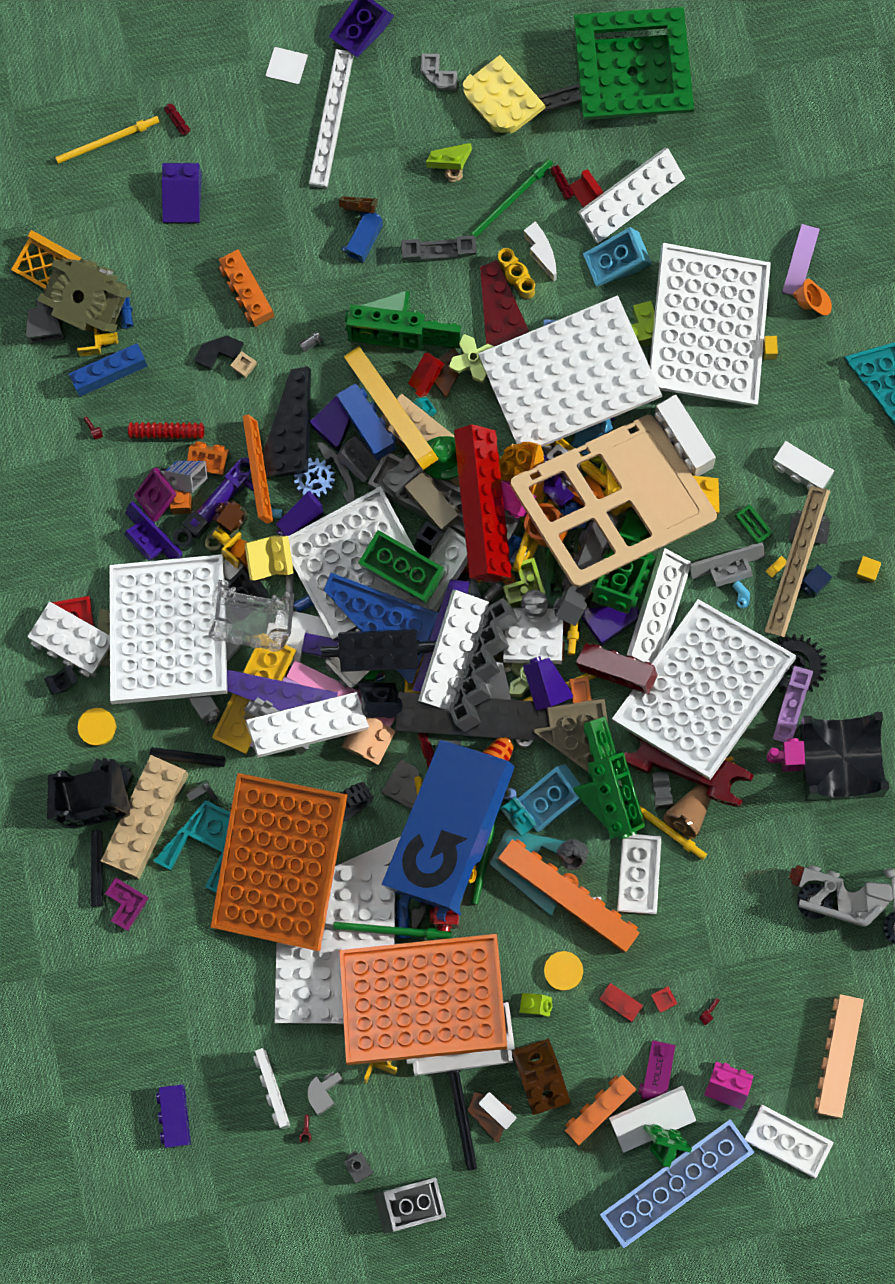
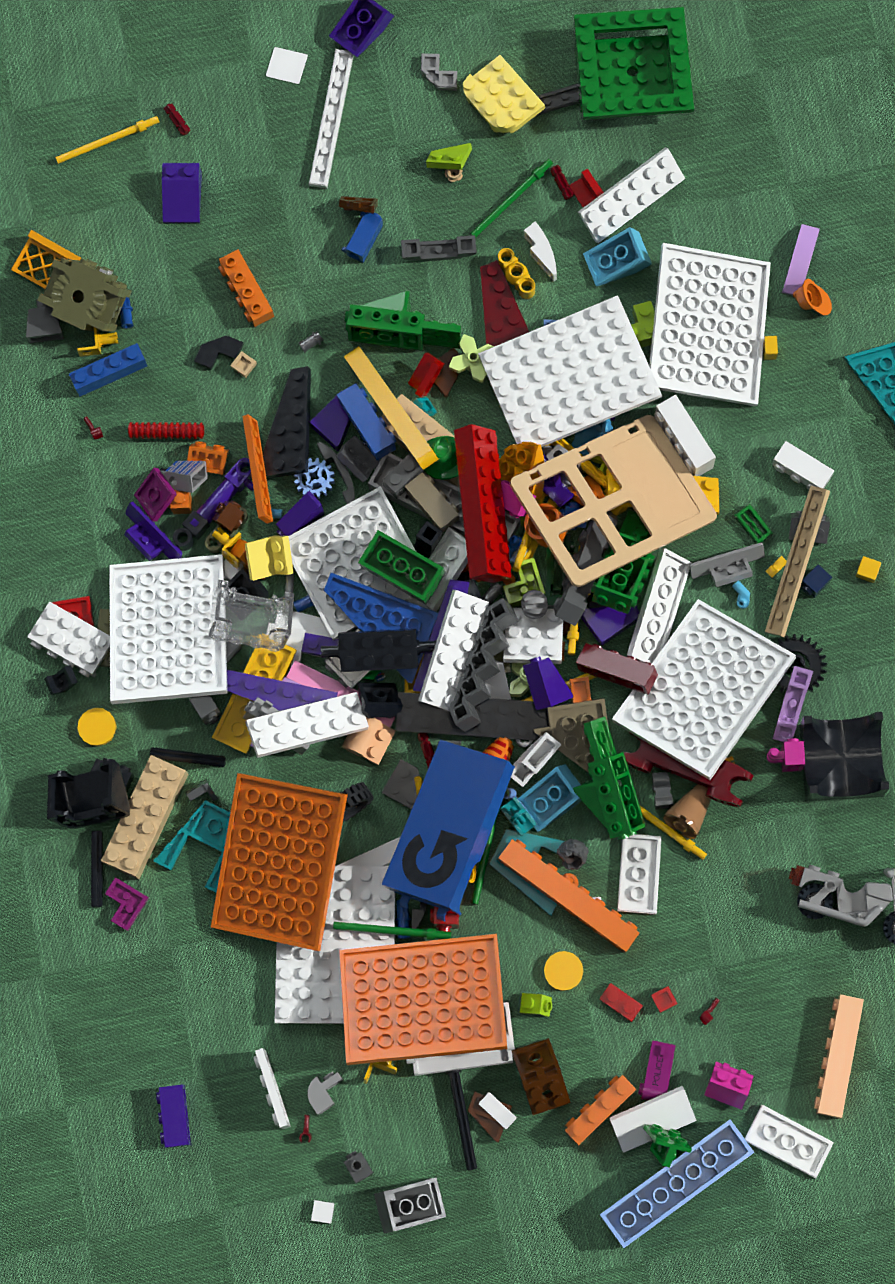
none -> white tile [311,1200,335,1224]
none -> white slope [511,732,561,787]

